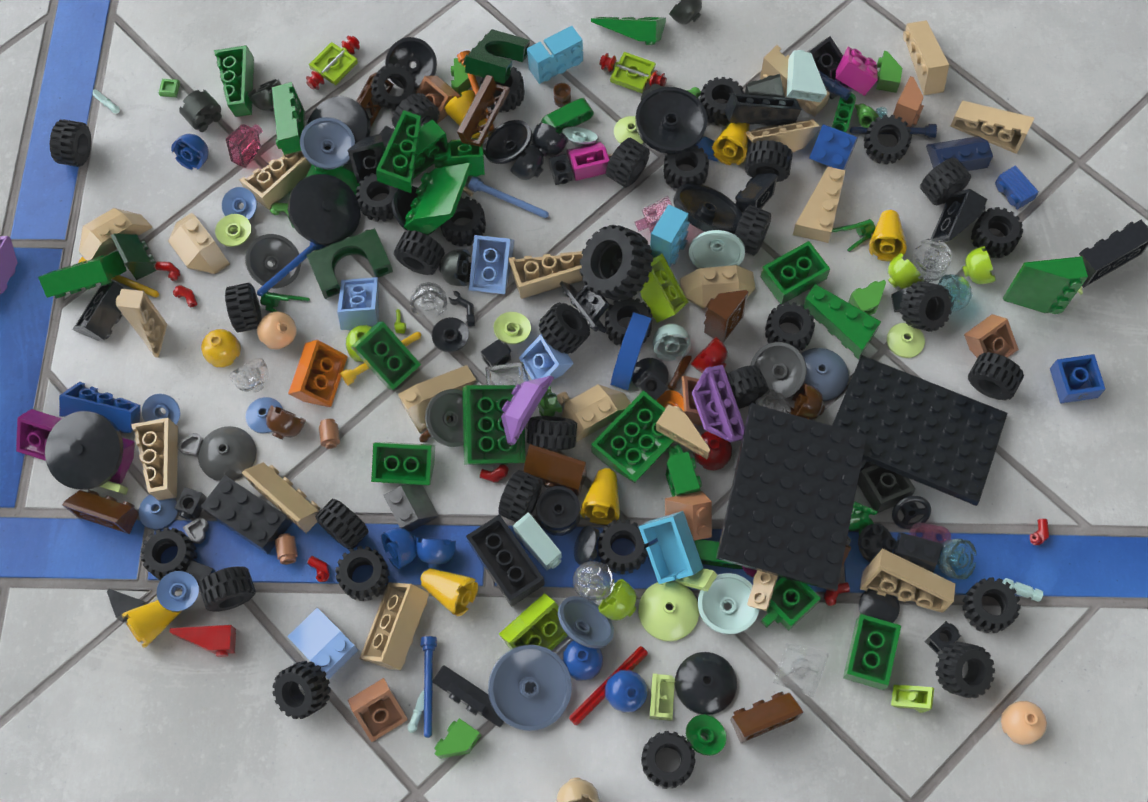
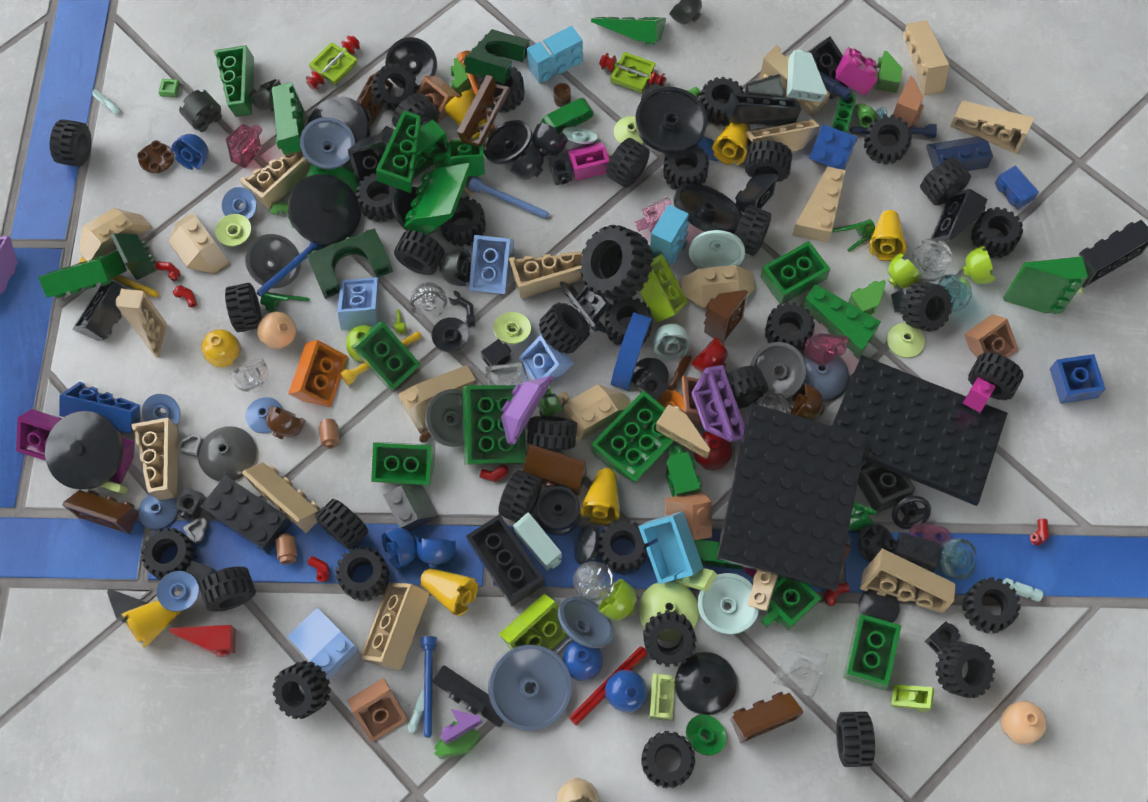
none -> reddish brown dish [137,140,174,173]
none -> medium lavender slope [440,709,483,745]
none -> black tyre [643,610,697,667]
none -> clear pink slope [804,333,849,366]
none -> black tyre [836,711,875,767]
none -> dark pink brick [963,377,996,413]

